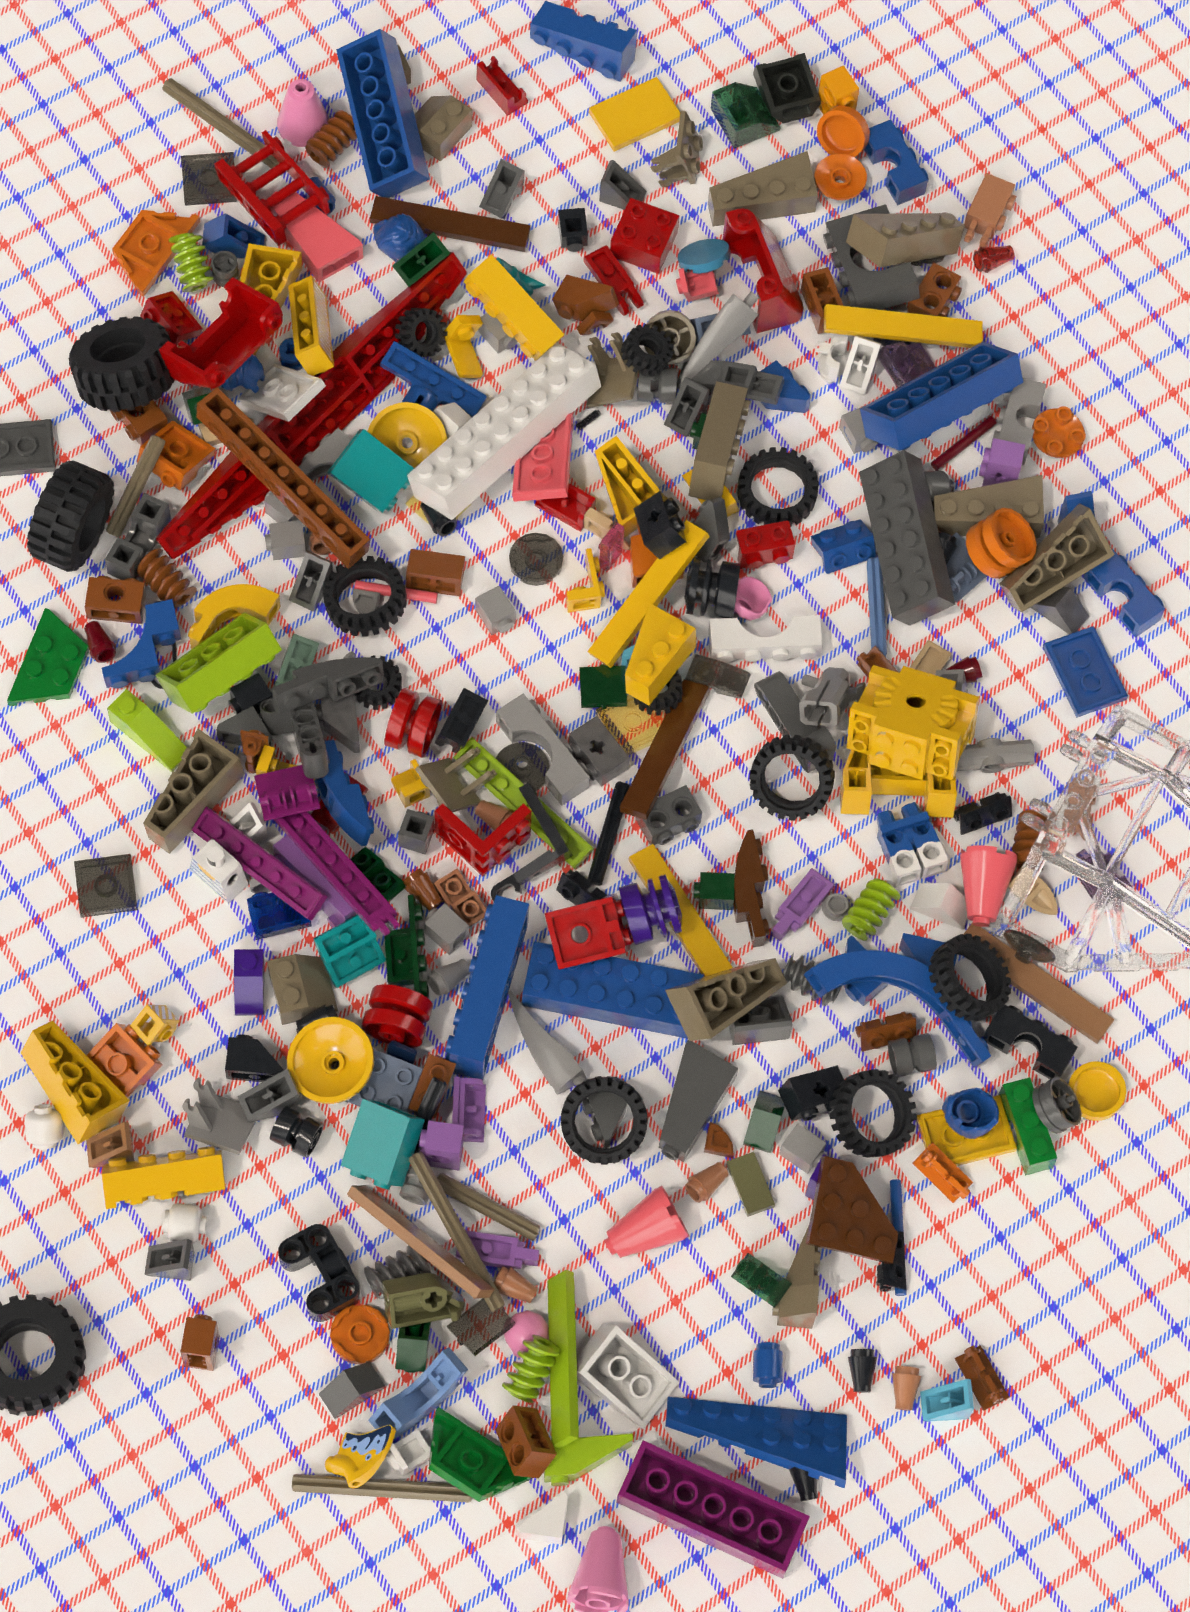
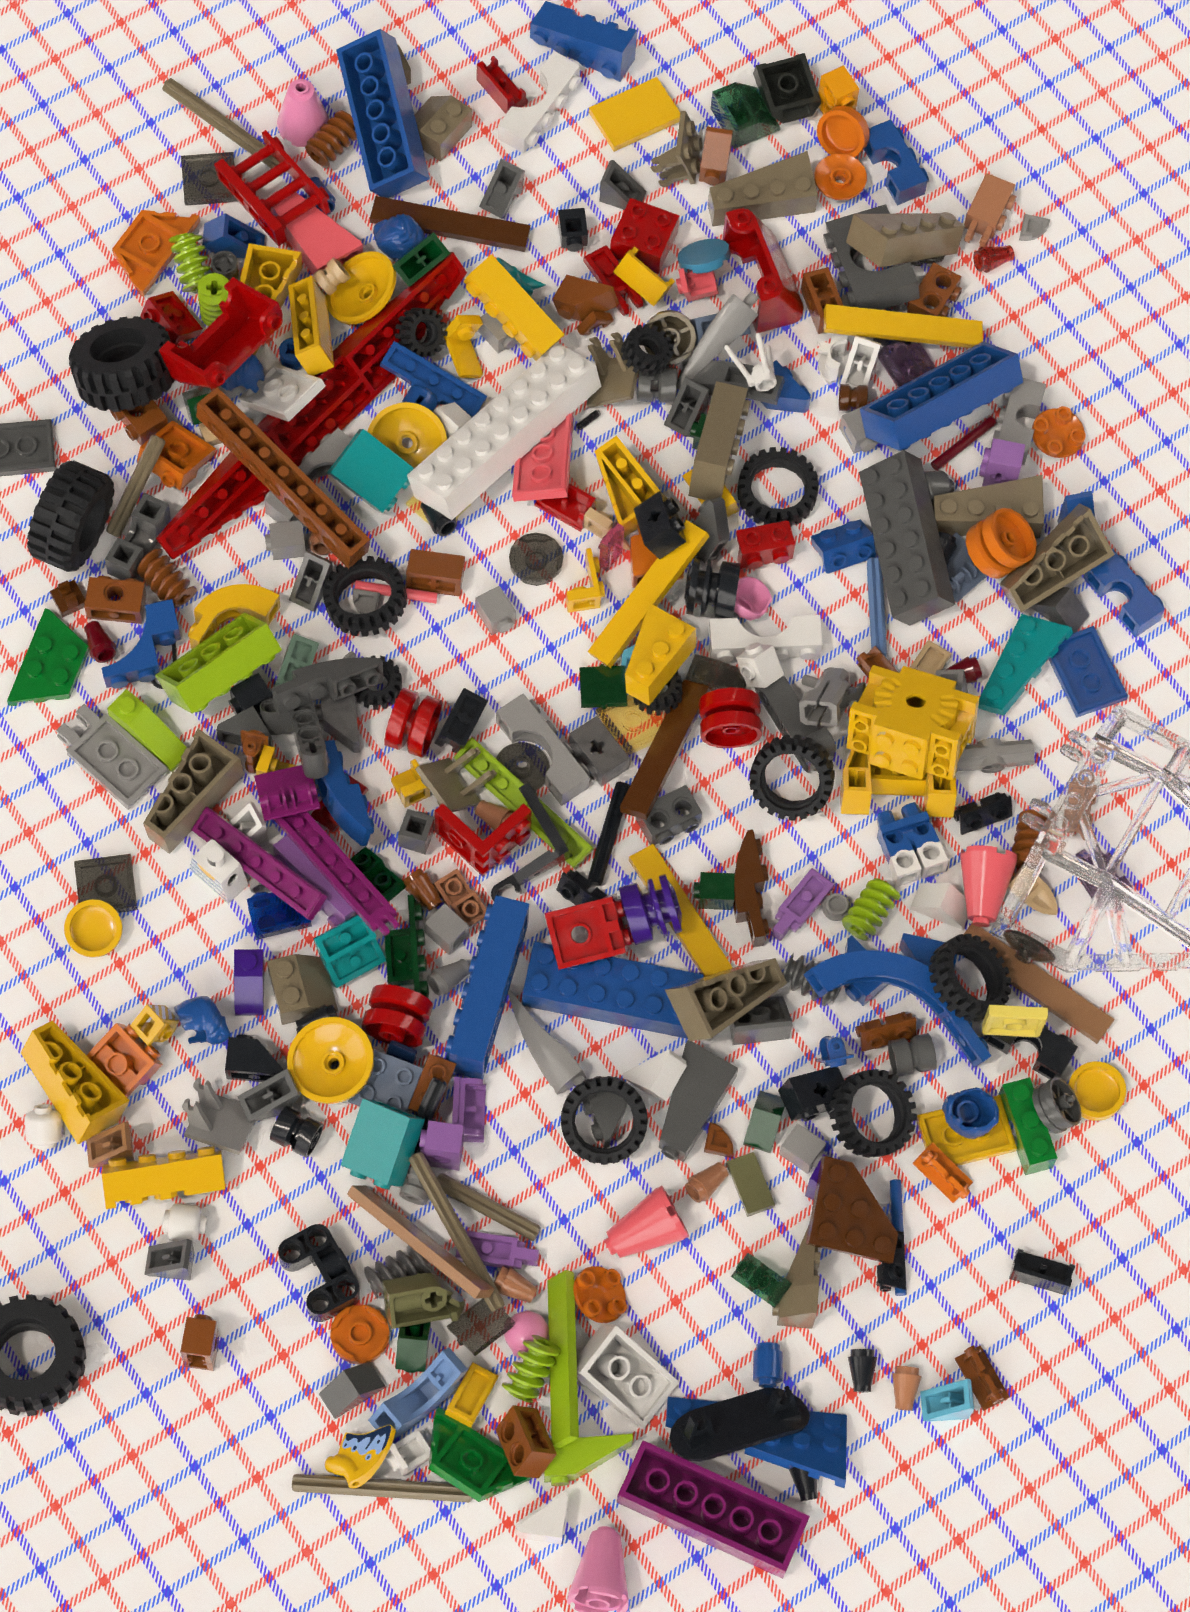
none -> reddish brown tile [49,579,85,618]
none -> light grey tile [56,704,168,810]
none -> yellow piece [64,899,123,958]
none -> blue hair [174,996,231,1045]
none -> lime piece [197,273,229,327]
none -> tan wheel [313,258,351,295]
none -> yellow dish [326,251,397,325]
none -> yellow tile [445,1362,499,1428]
none -> white arch [497,51,582,154]
none -> orange dish [573,1266,627,1323]
none -> yellow hinge [613,247,675,307]
none -> white slope [622,1049,687,1102]
none -> black piece [669,1386,810,1462]
none -> slope [699,126,733,185]
none -> red wheel [699,687,762,748]
none -> white plant [724,333,777,392]
none -> white brick [736,642,784,688]
none -> blue hinge [815,1036,854,1068]
none -> reddish brown wheel [838,384,868,411]
none -> teal wing [978,614,1073,716]
none -> light yellow tile [982,1005,1048,1037]
none -> black hinge [1009,1248,1076,1296]
none -> light grey tile [1019,214,1051,241]

